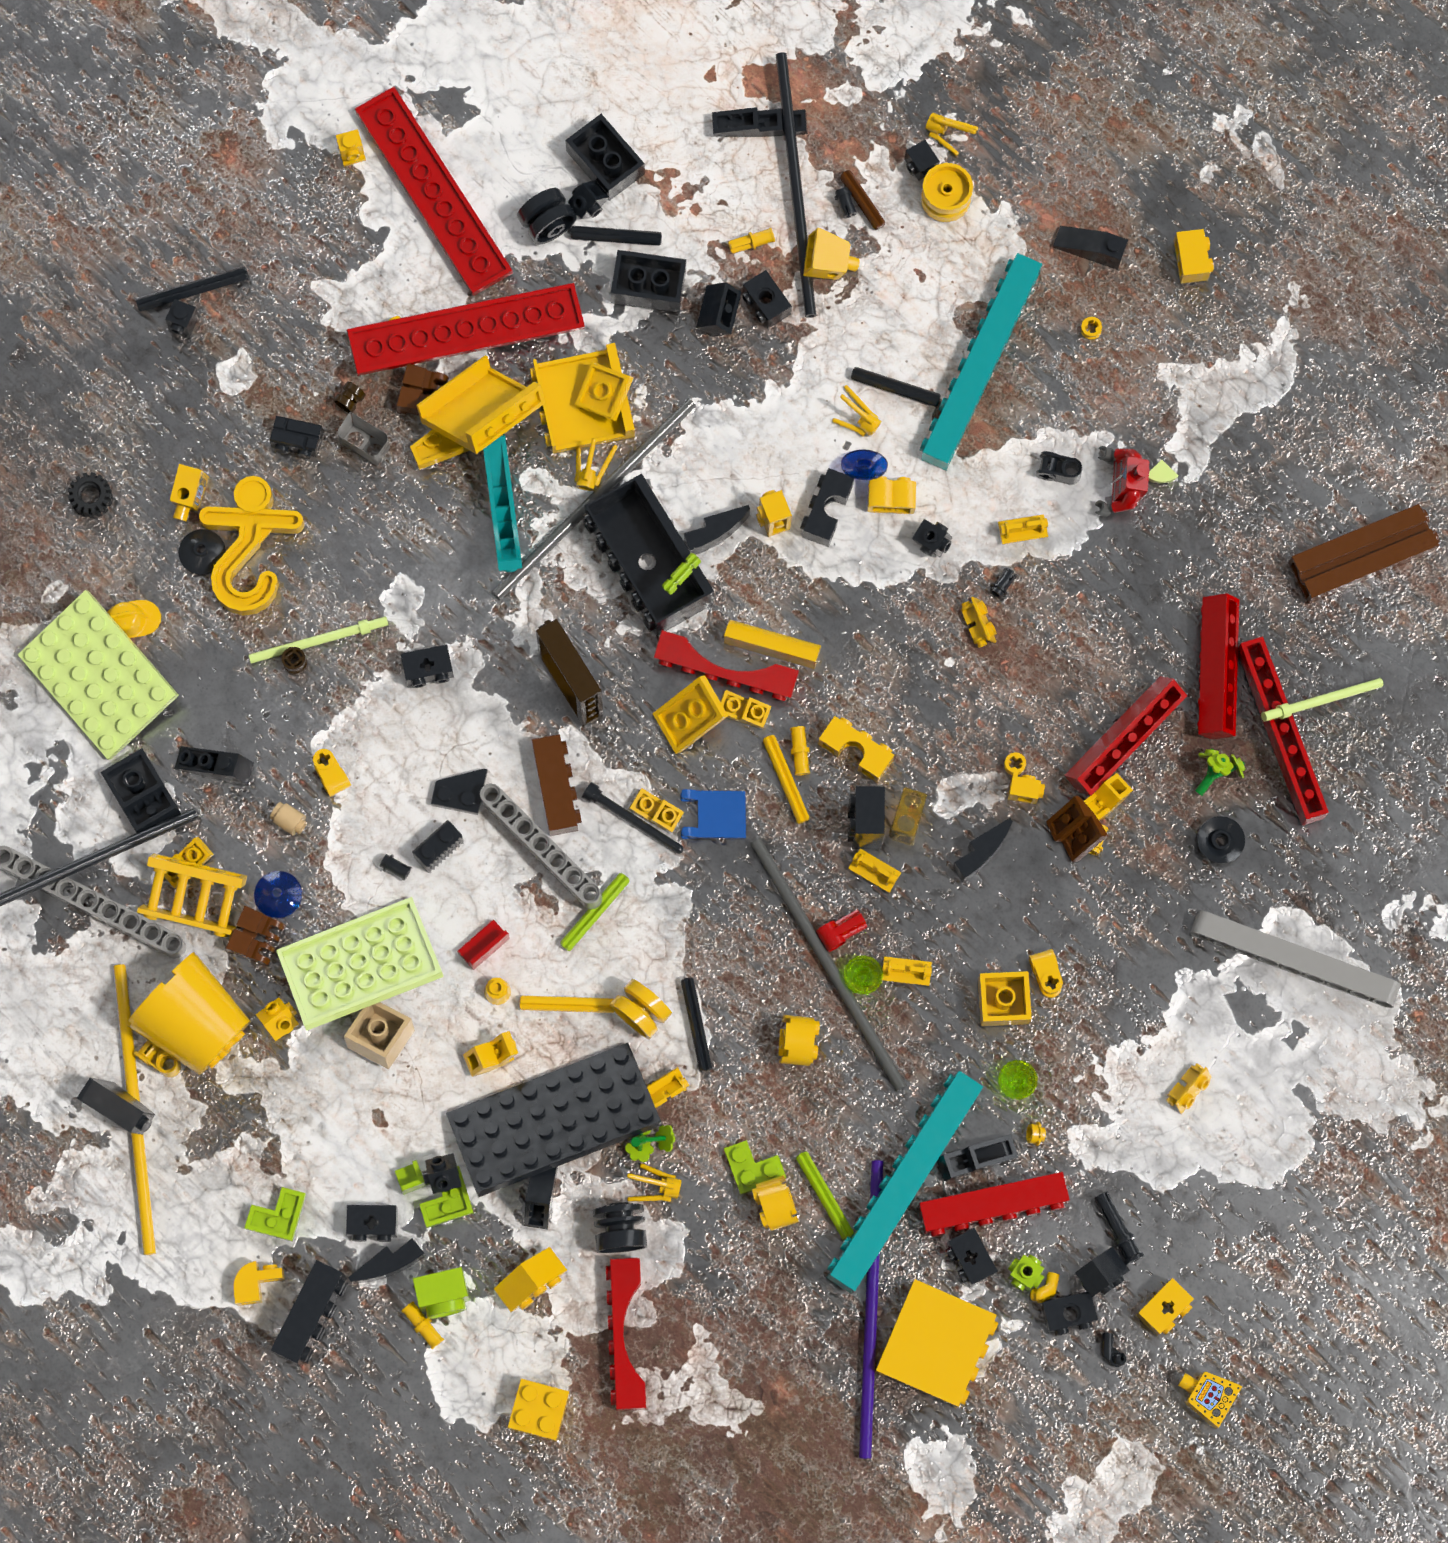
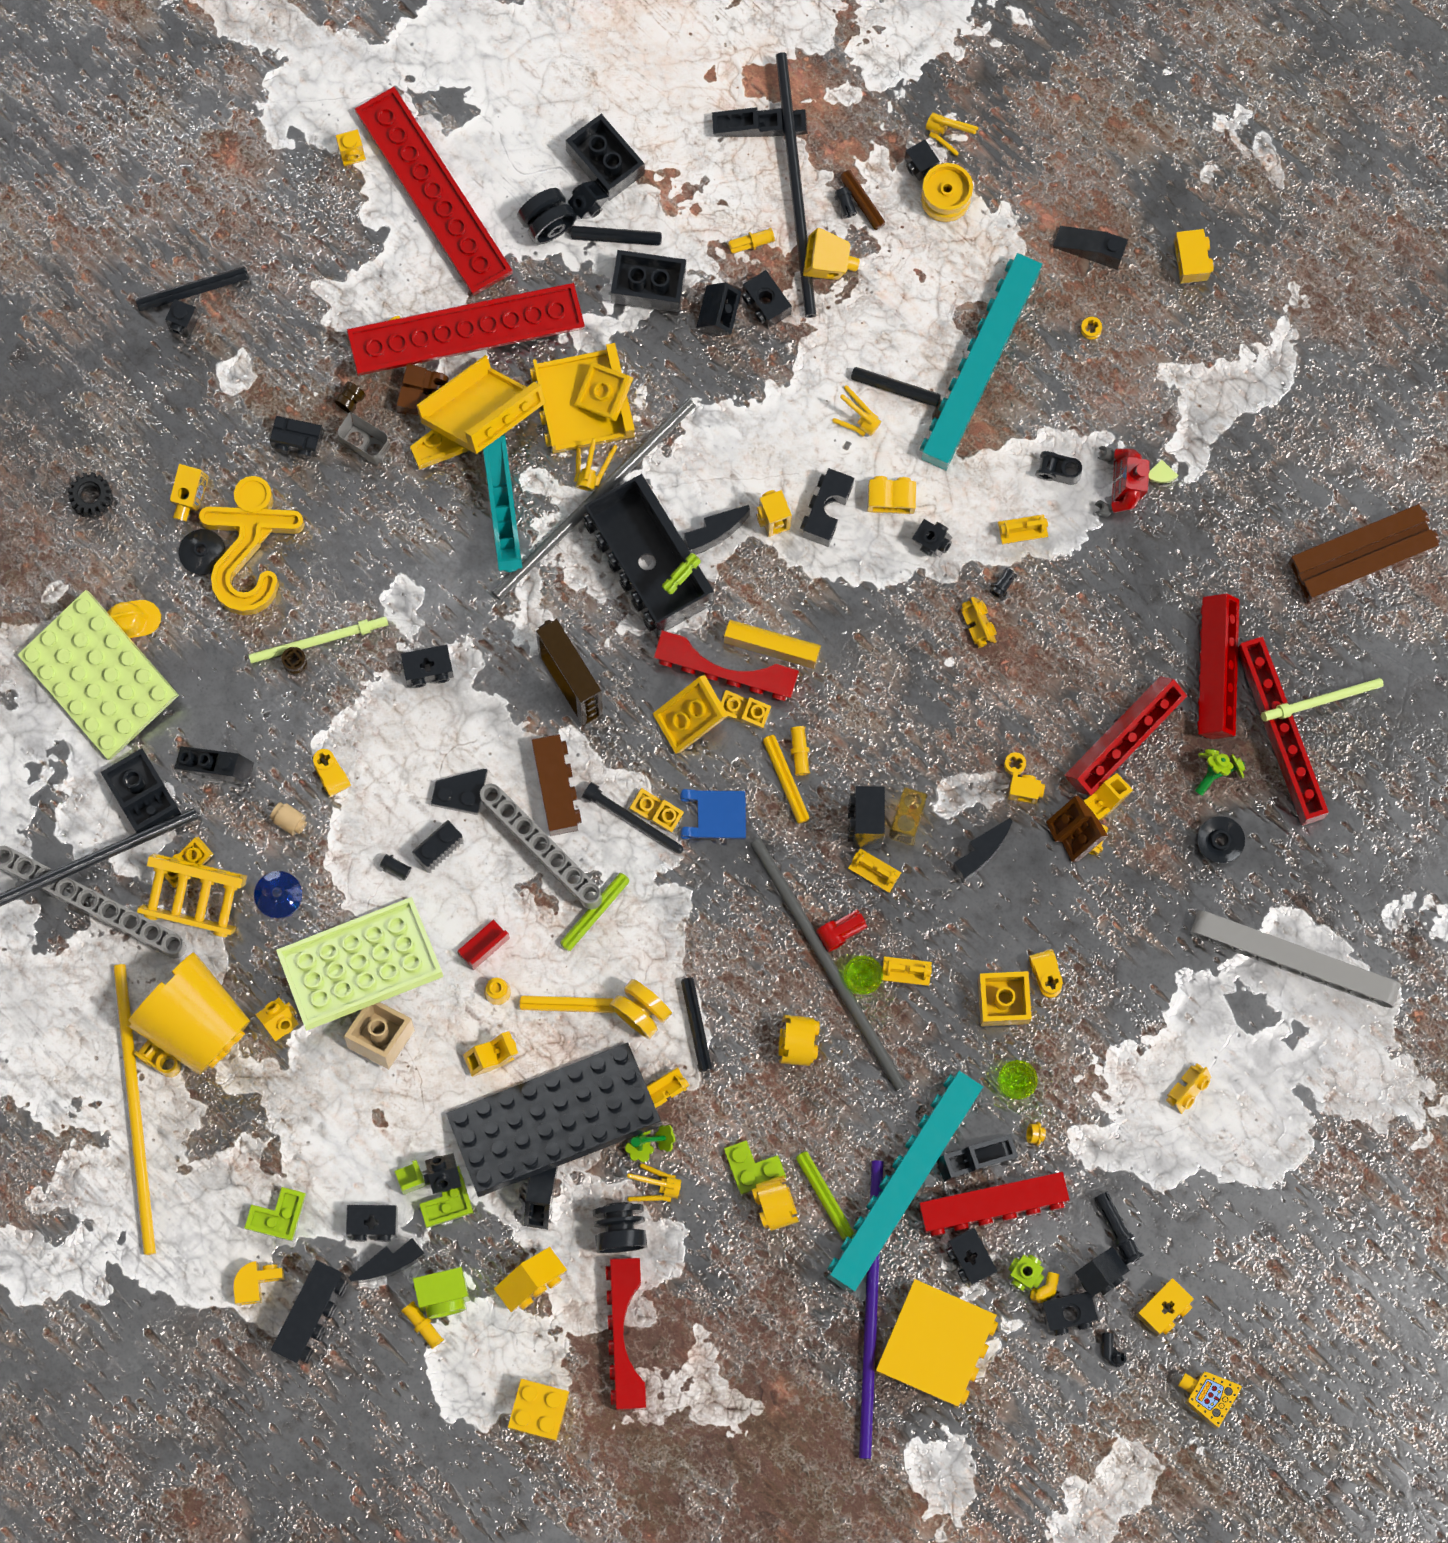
black slope [77,1077,156,1135] -> none
reddish brown legs [226,906,286,966] -> none
yellow arch [818,716,894,783] -> none
clear blue dish [841,449,888,480] -> none

